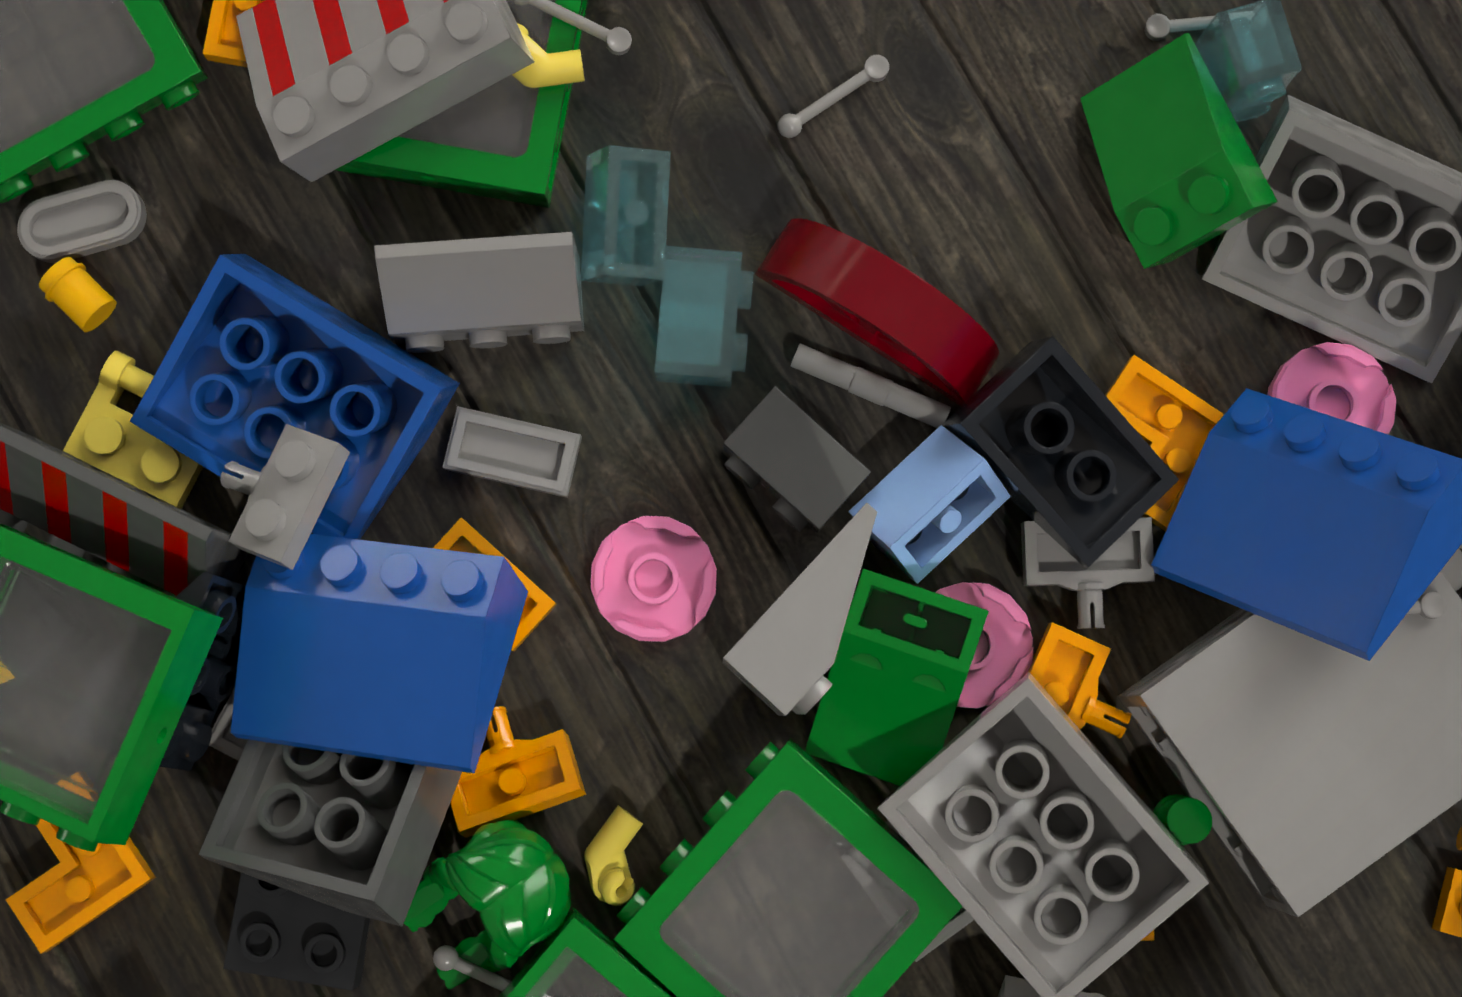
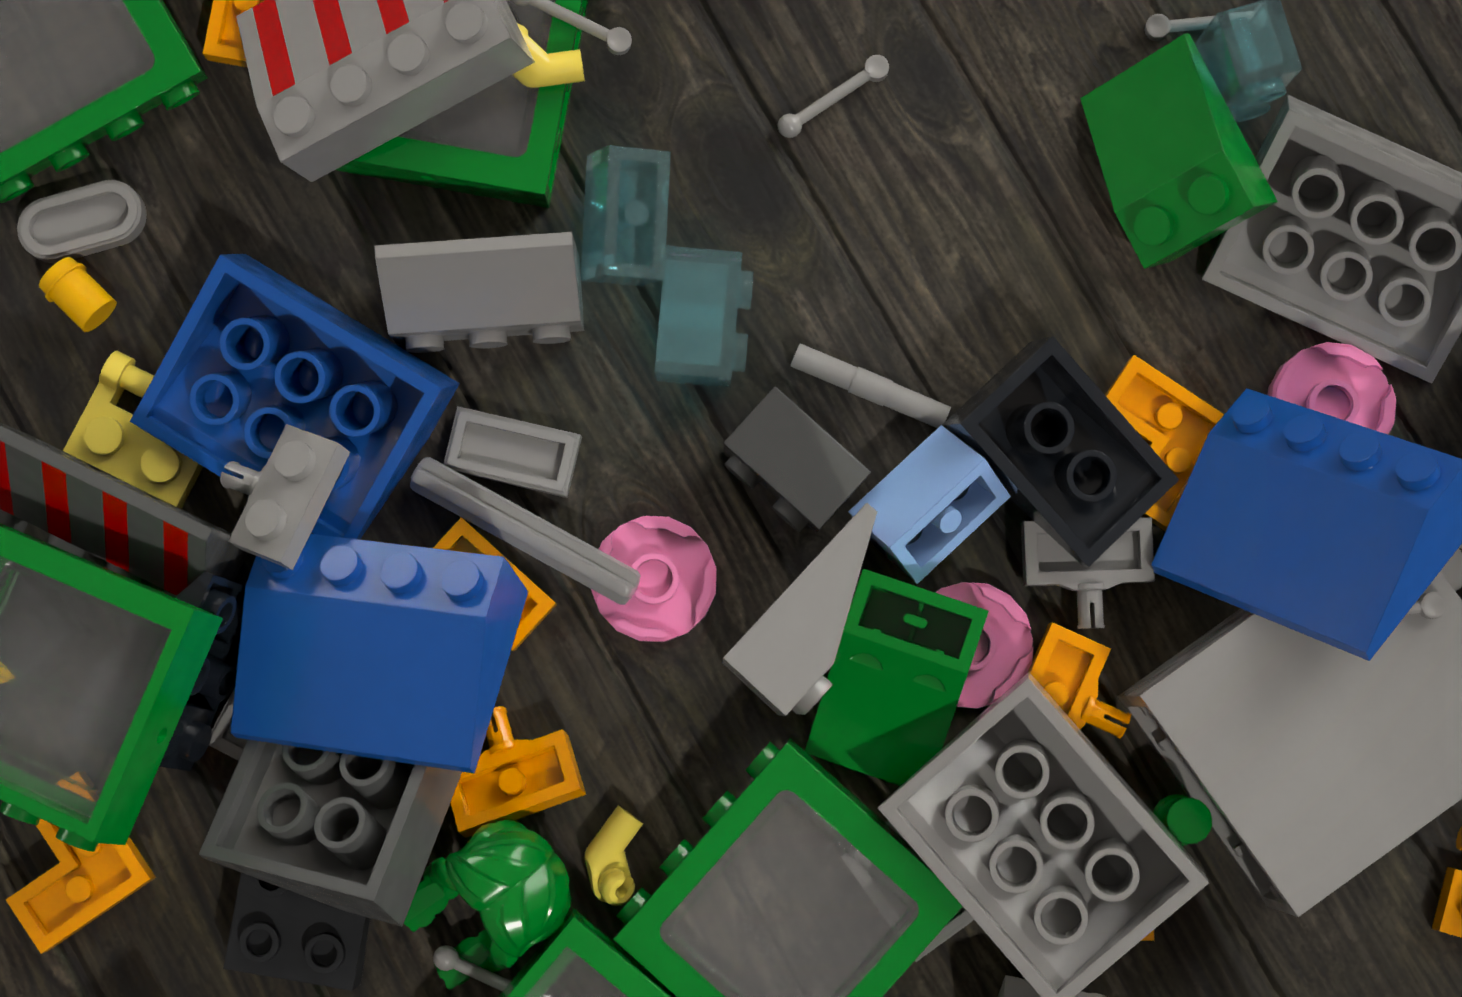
dark red window [755,218,1000,406] -> none
none -> light grey axle [410,457,641,605]

